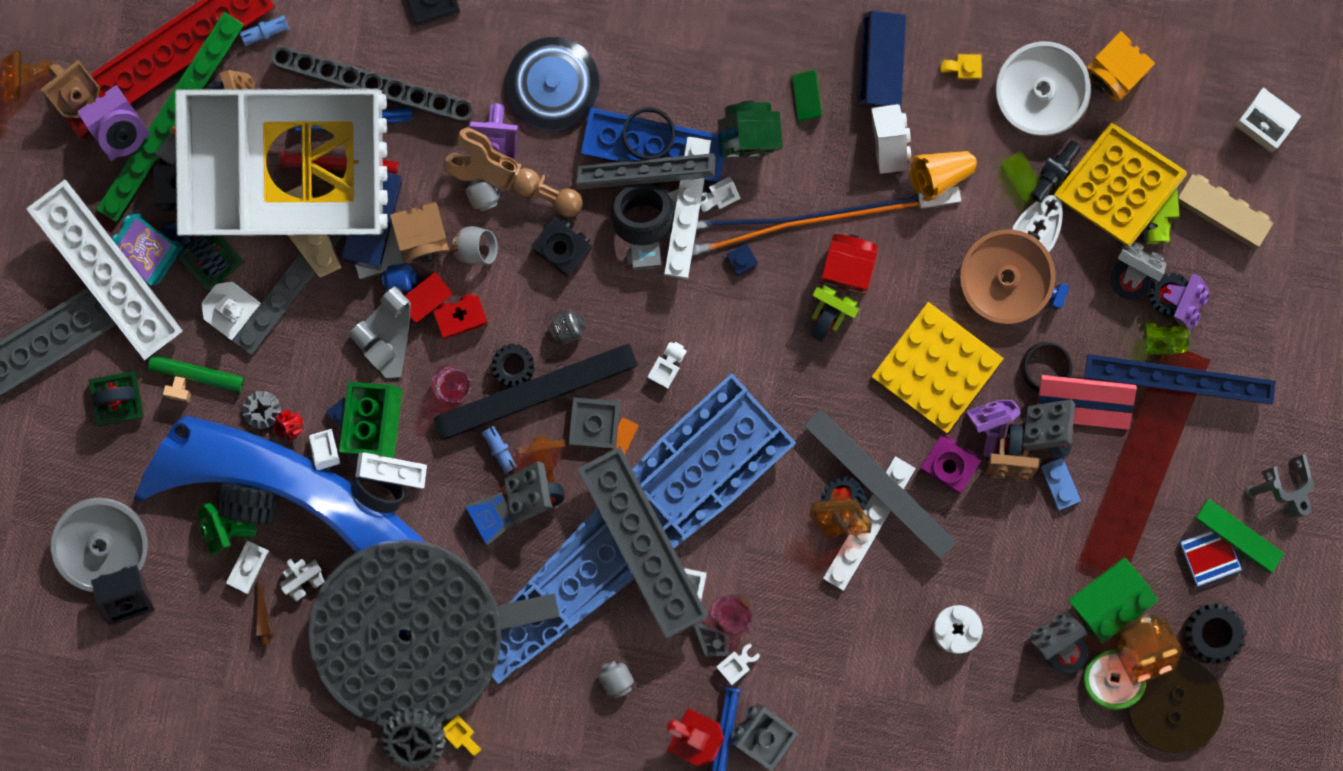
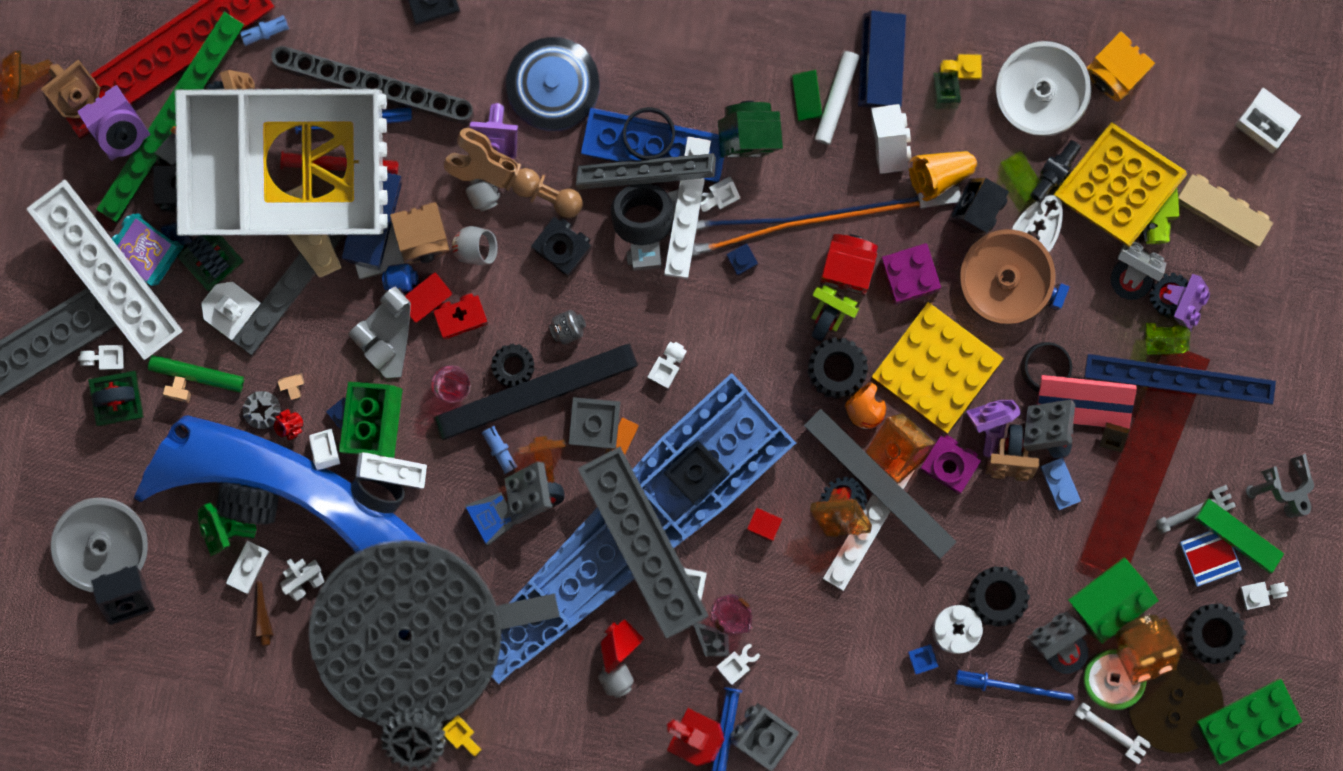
none -> white plate [78,345,124,370]
none -> light nougat tile [278,373,304,400]
none -> red slope [601,619,644,674]
none -> black tile [663,440,730,506]
none -> red panel [746,508,782,542]
none -> black tyre [807,337,868,399]
none -> white piece [815,51,859,145]
none -> orange helmet [845,382,886,429]
none -> clear orange slope [865,413,936,484]
none -> magenta brick [880,243,941,305]
none -> blue plate [908,644,938,675]
none -> clear green slope [933,72,961,109]
none -> black brick [948,178,1009,233]
none -> blue piece [955,670,1074,700]
none -> black tyre [968,566,1030,627]
none -> white hinge [1075,702,1151,764]
none -> dark brown plate [1099,422,1129,453]
none -> light grey hinge [1156,485,1236,534]
none -> green plate [1196,679,1303,765]
none -> white plate [1240,582,1288,610]

